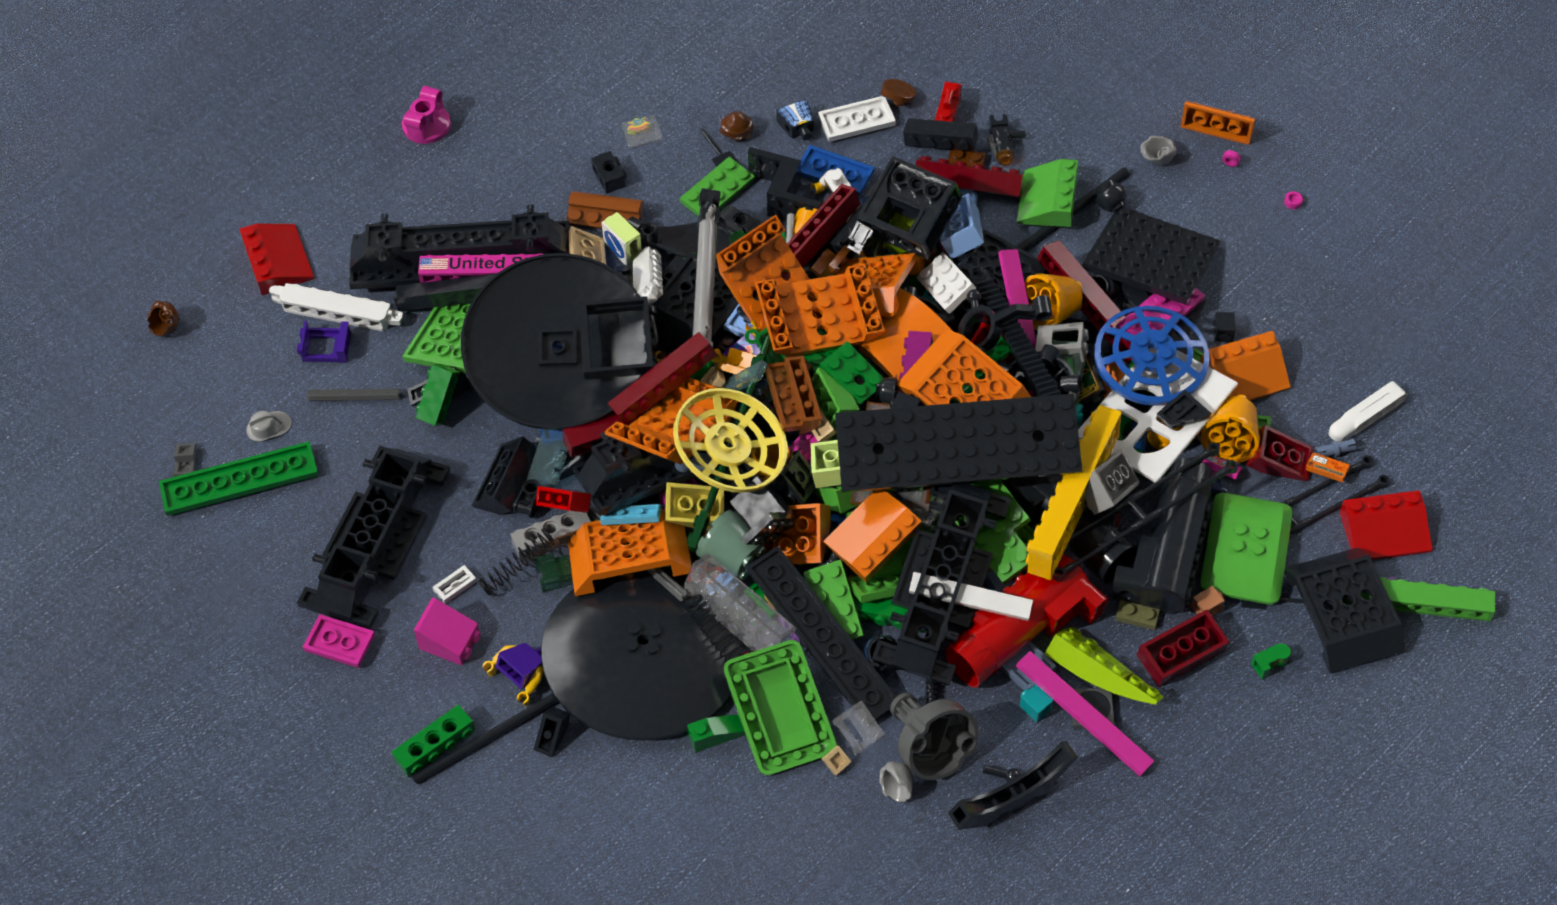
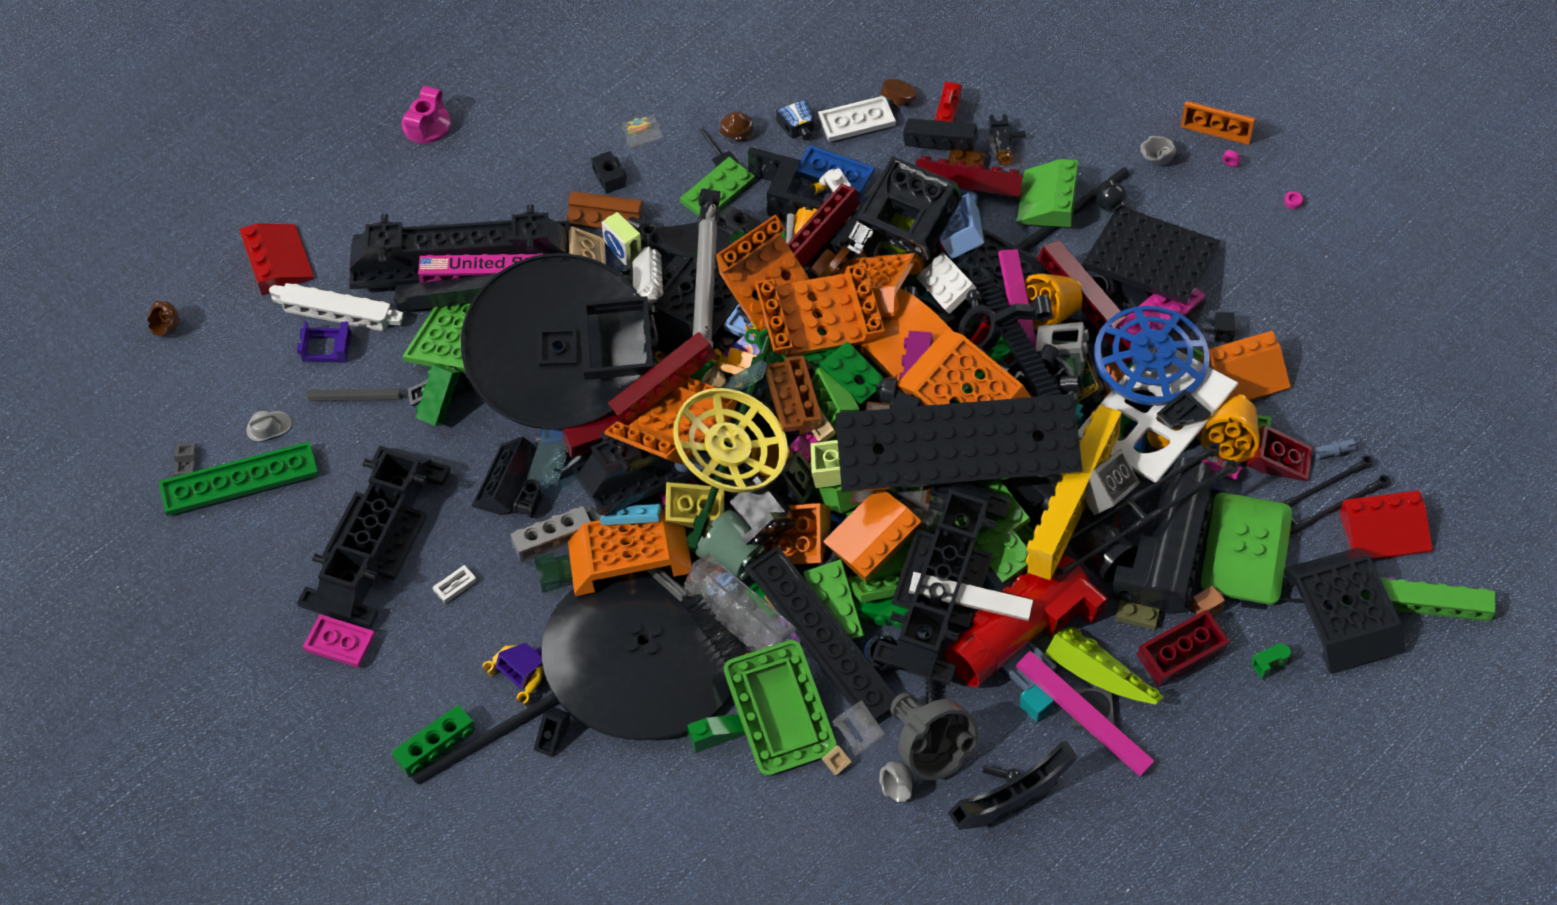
dark pink slope [414,597,481,665] -> none
black piece [477,527,556,596] -> none
red piece [535,486,591,513] -> none
orange tile [1306,452,1350,483] -> none
white piece [1328,381,1408,442] -> none

